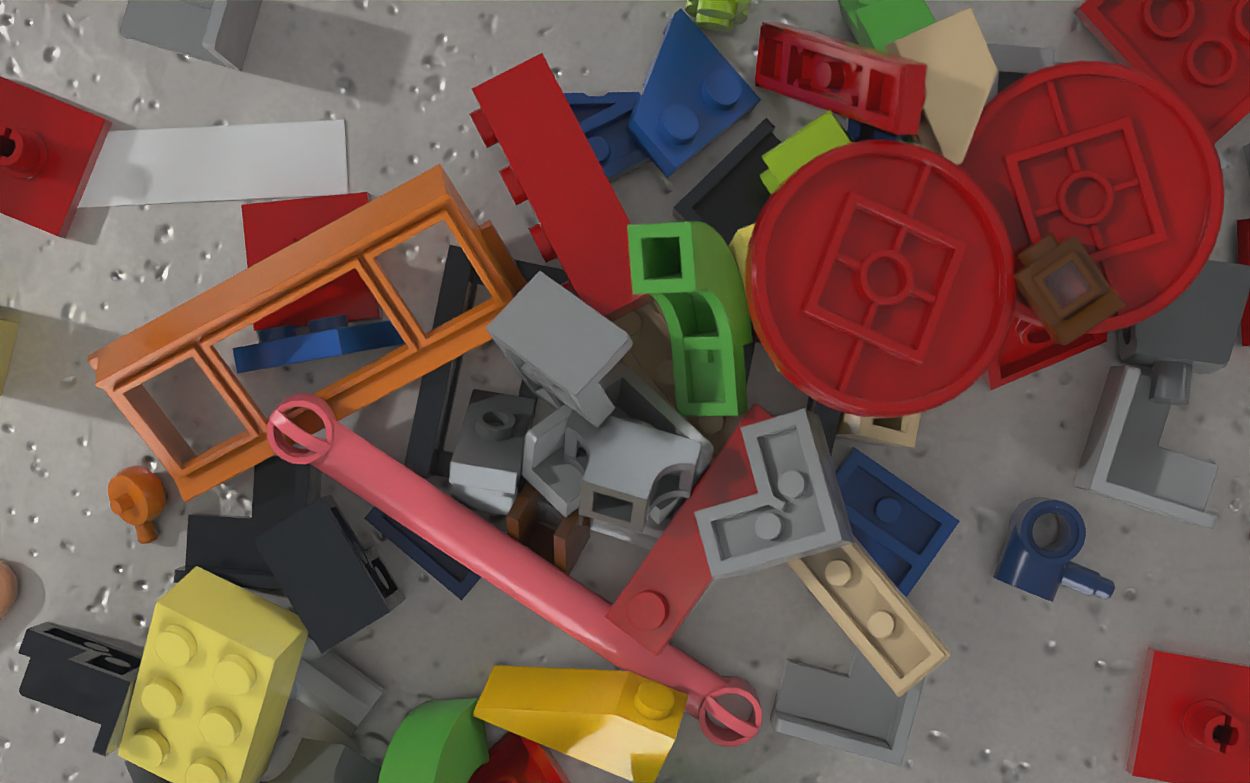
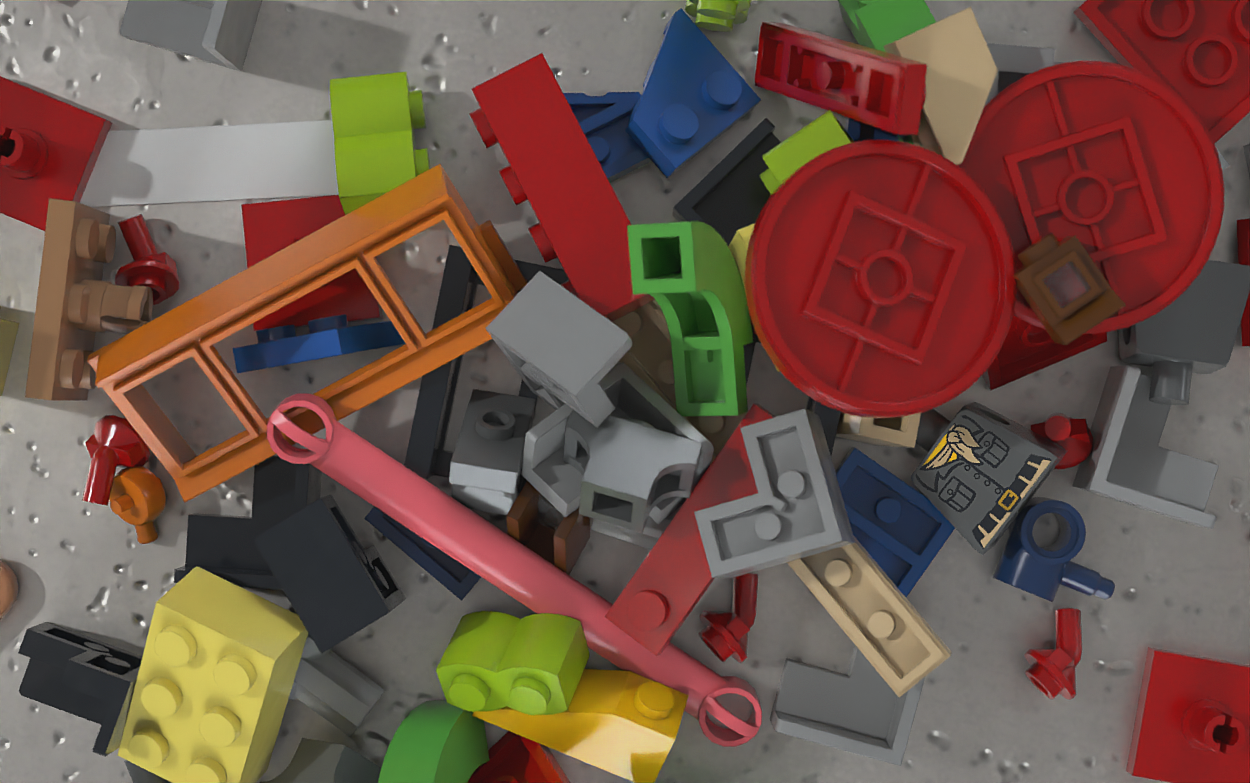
none -> medium nougat plate [25,198,153,401]
none -> red plate [82,415,150,506]
none -> red plate [115,214,179,305]
none -> lime brick [330,72,431,215]
none -> lime brick [436,611,590,715]
none -> red plate [698,573,758,663]
none -> torso [911,402,1067,555]
none -> red plate [1024,608,1082,700]
none -> red plate [1030,413,1093,469]

